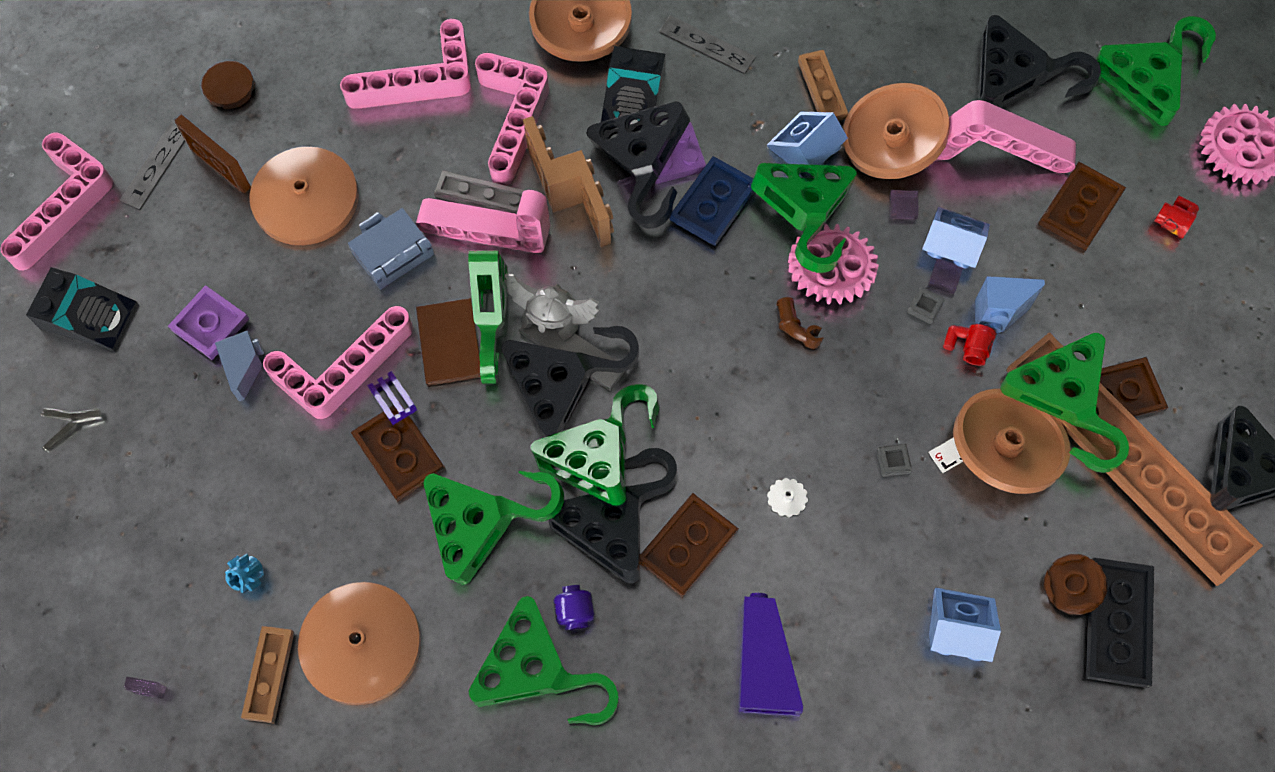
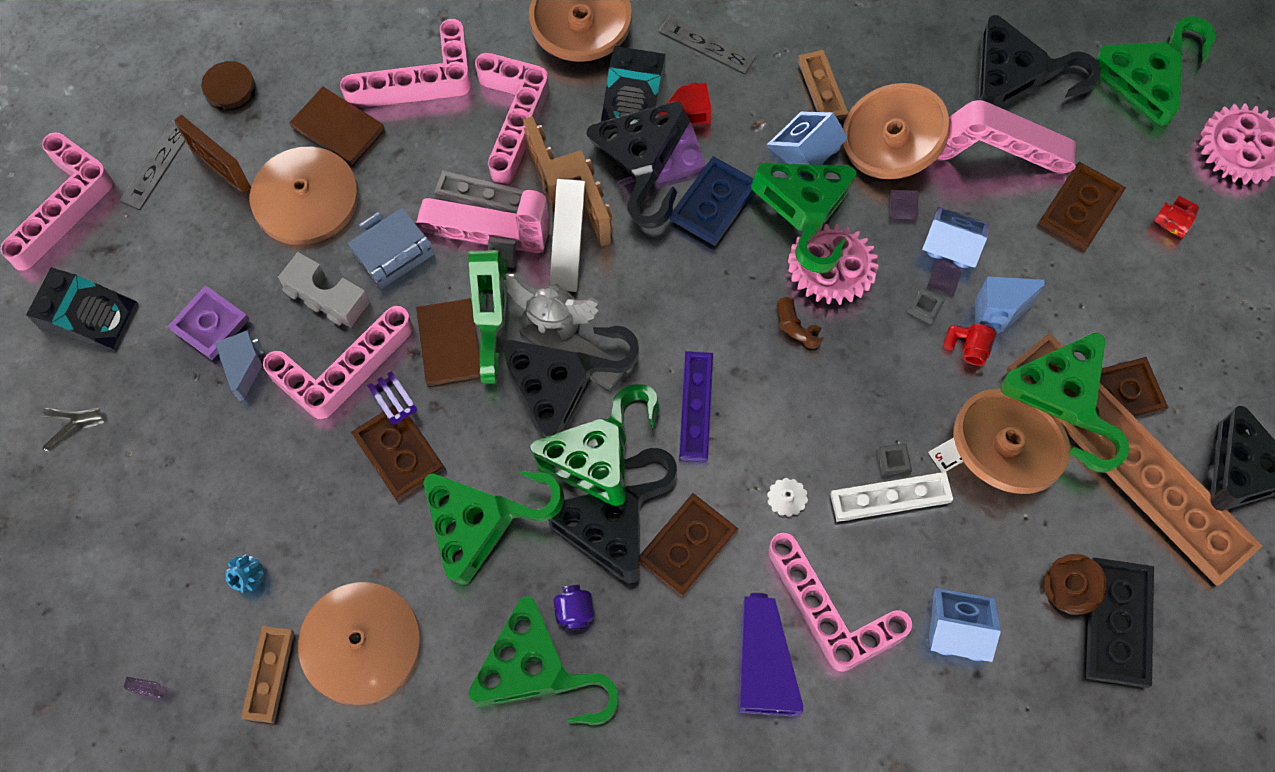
none -> light grey arch [278,252,370,328]
none -> reddish brown tile [289,86,385,166]
none -> dark grey tile [488,237,517,268]
none -> white tile [549,179,586,292]
none -> red slope [659,83,712,126]
none -> dark purple tile [679,351,713,462]
none -> bright pink beam [768,533,912,672]
none -> white plate [830,472,953,522]

